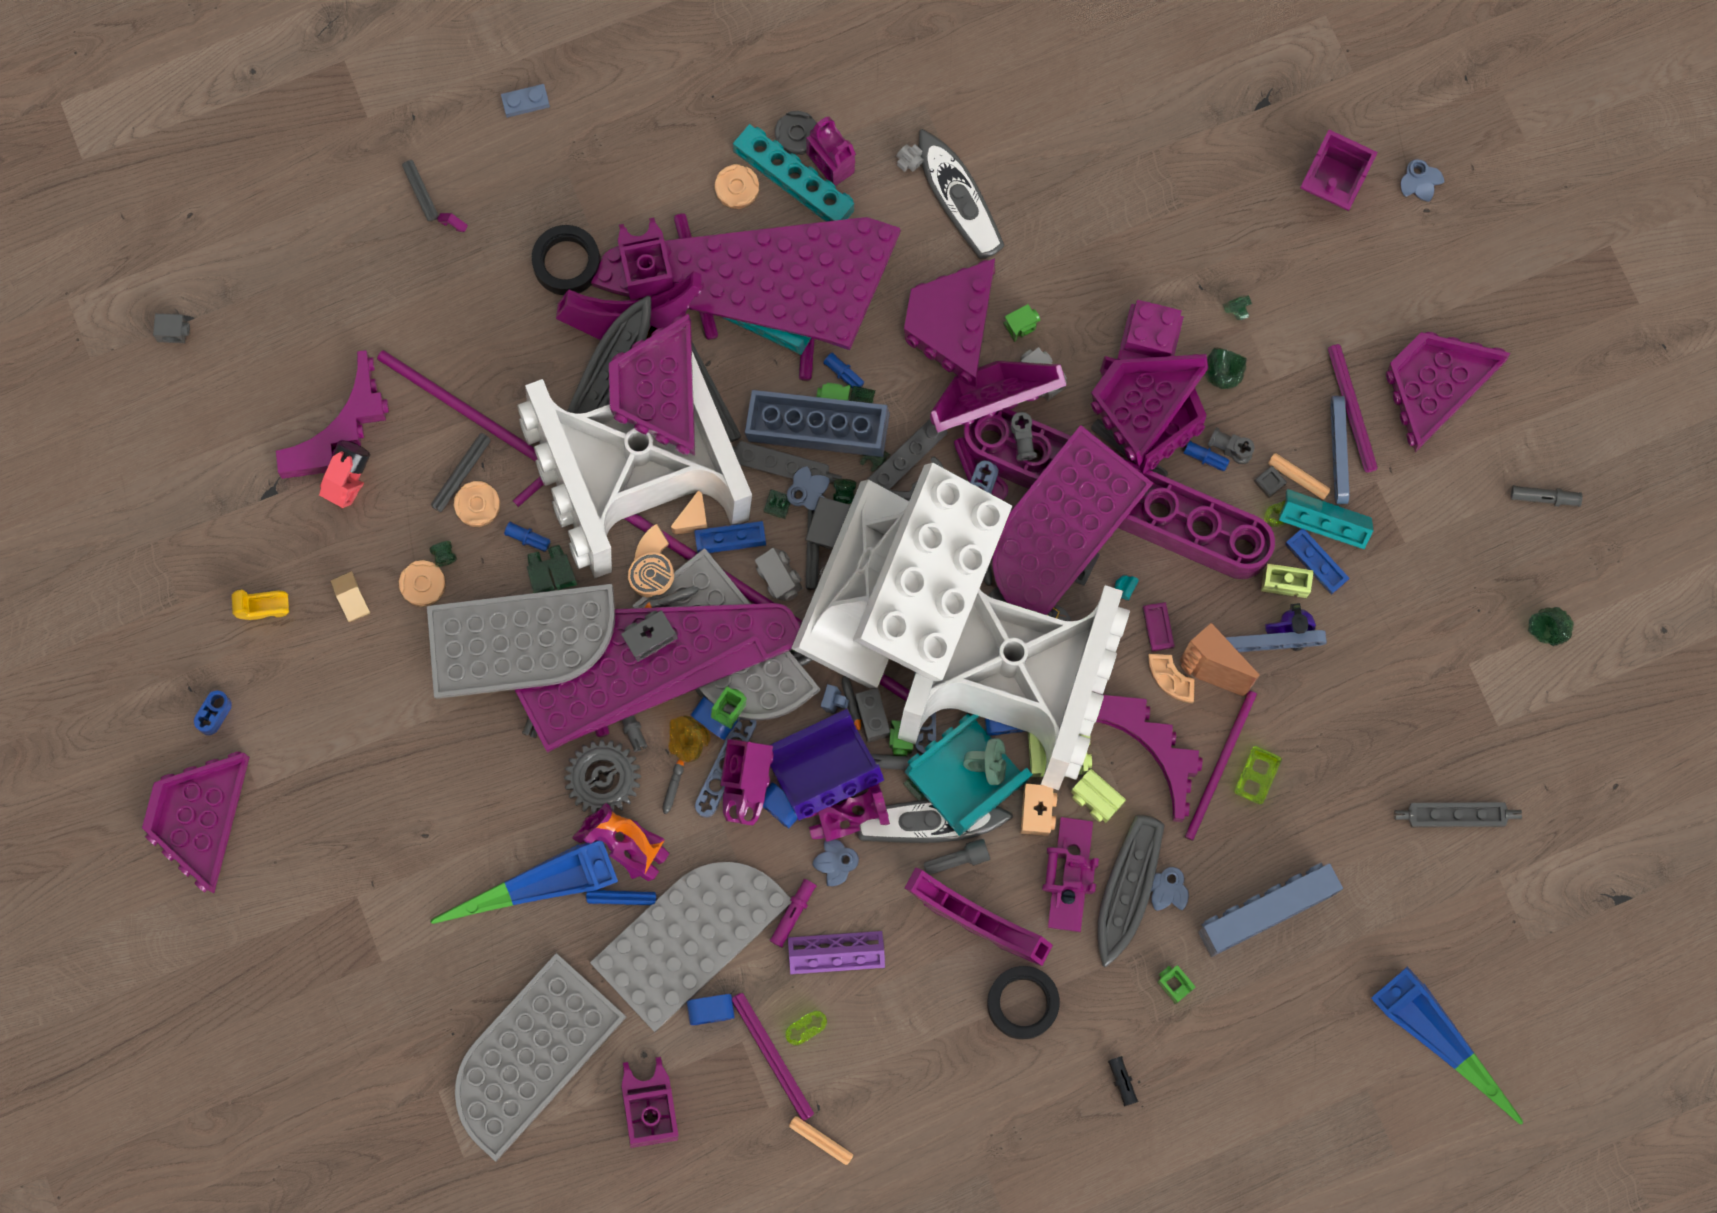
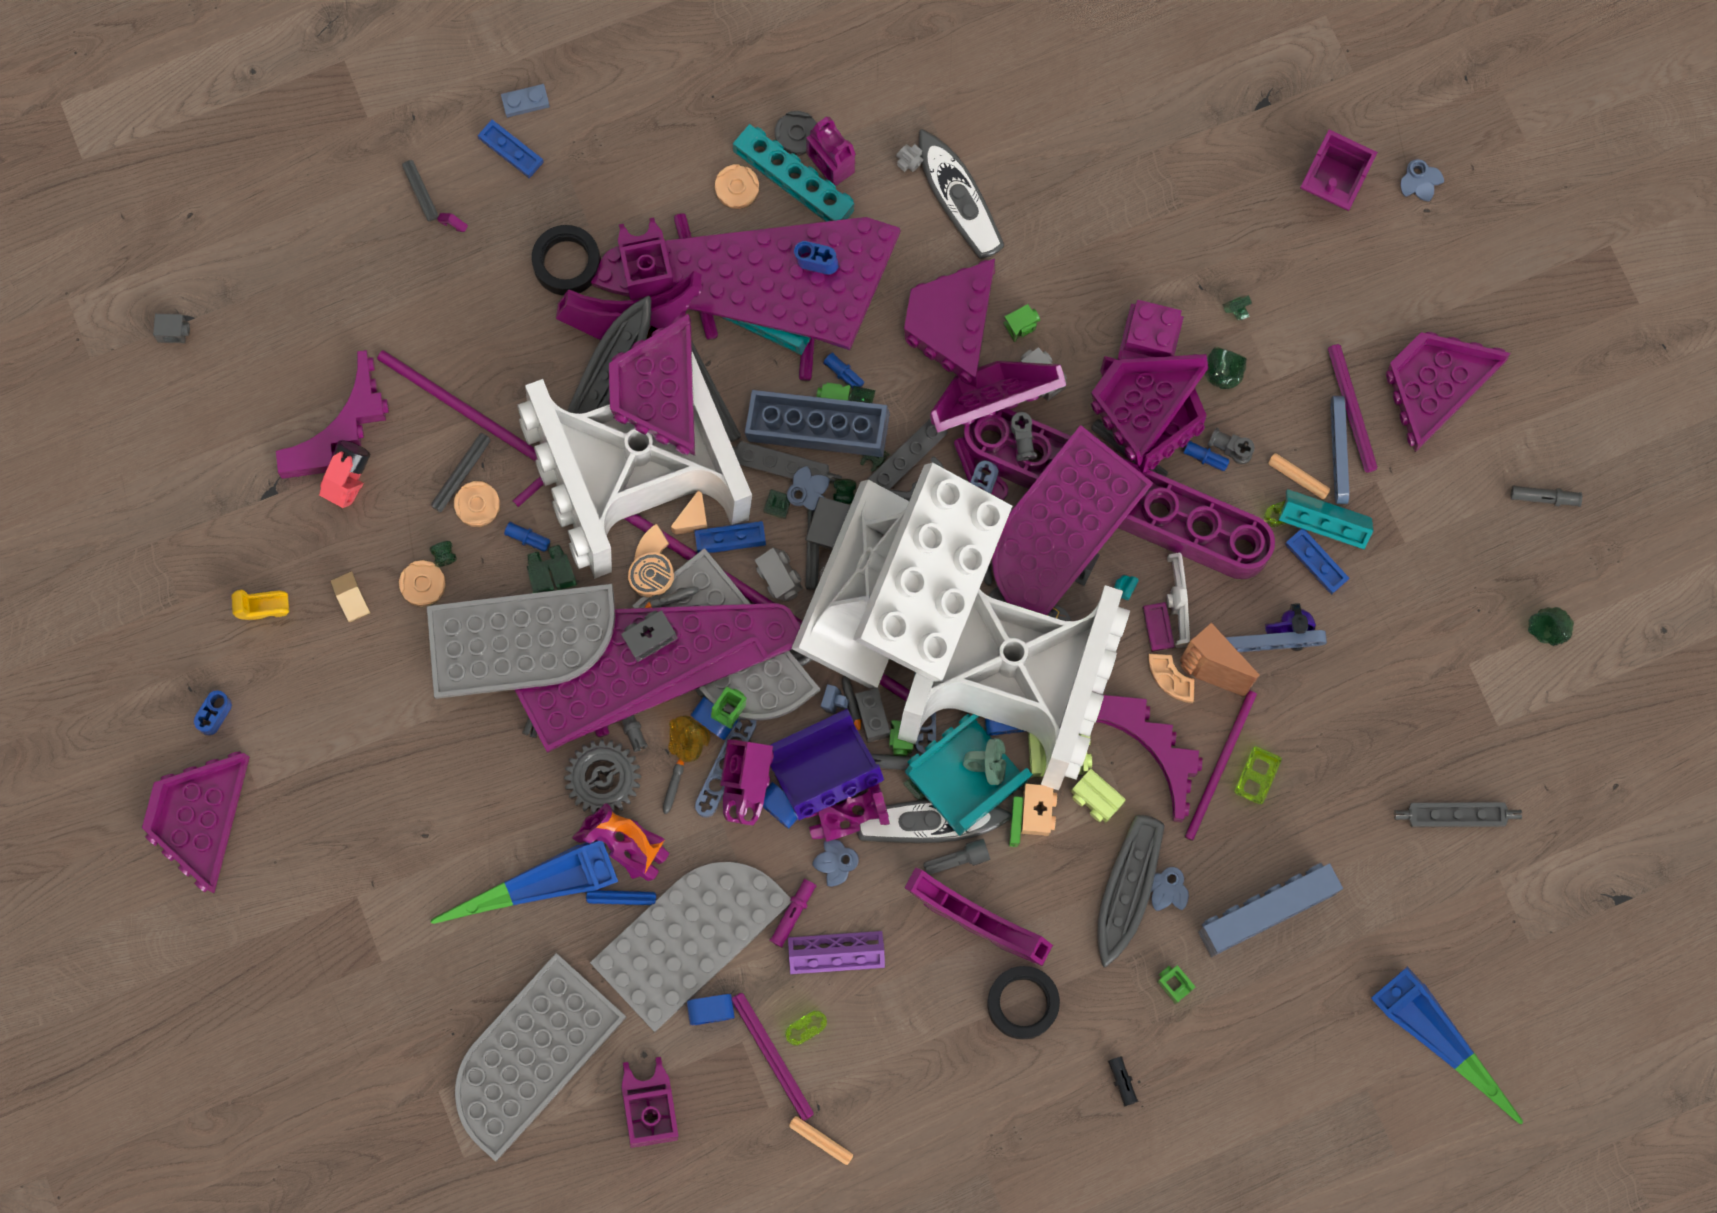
magenta piece [1042,817,1099,932] -> none
dark grey tile [1254,466,1287,498] -> none
yellowish green brick [1261,563,1313,598] -> none
none -> blue plate [477,120,544,179]
none -> blue beam [794,241,839,275]
none -> bright green tile [1009,796,1023,847]
none -> white plate [1167,553,1190,648]

